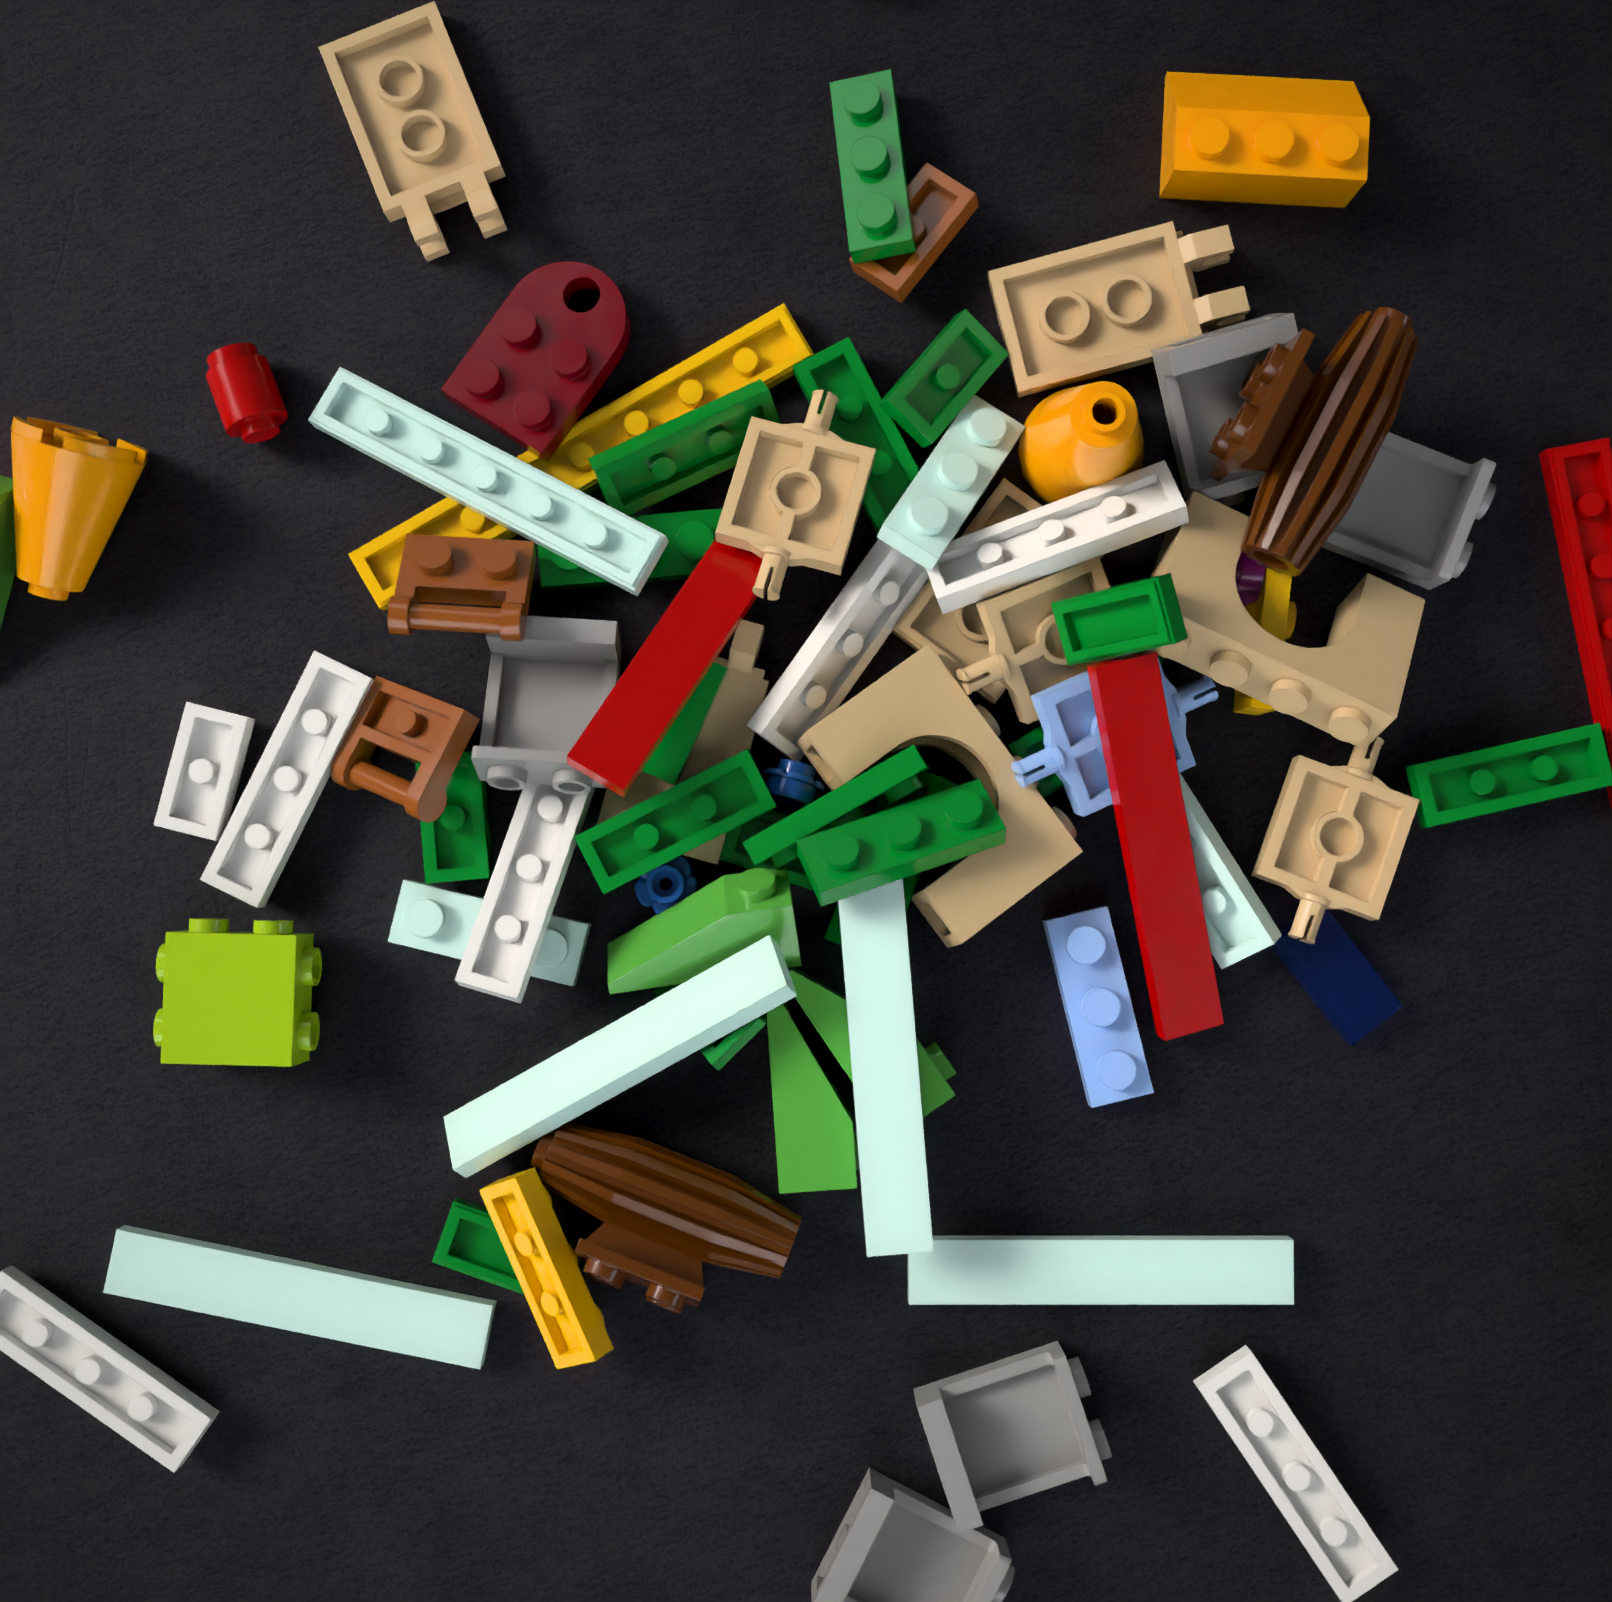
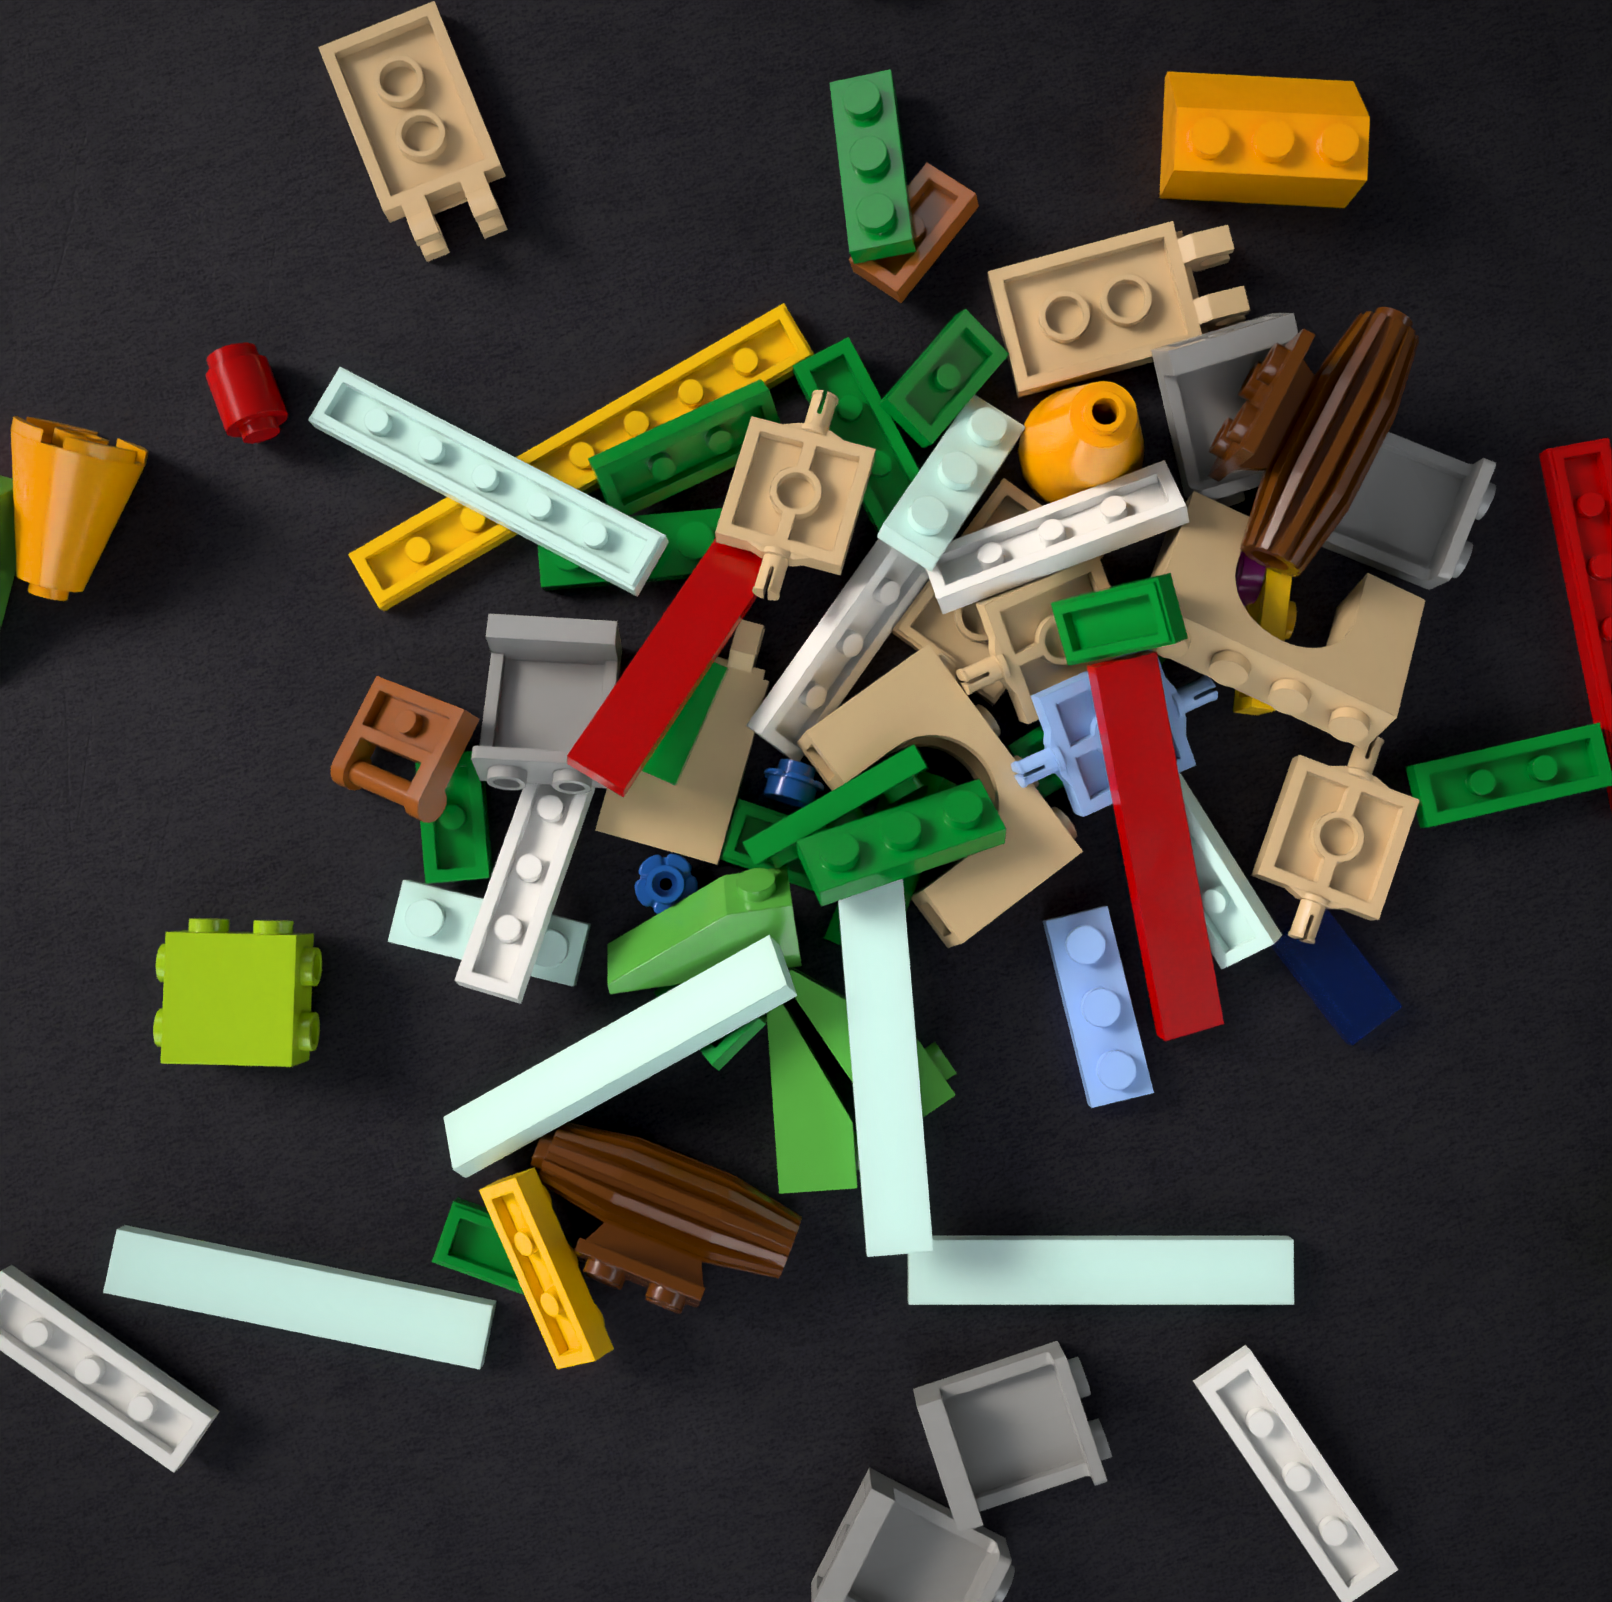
white plate [154,702,255,841] -> none
white plate [200,651,374,908] -> none
dark orange plate [387,534,537,642] -> none
dark red plate [441,261,631,463] -> none
green plate [574,749,777,894] -> none

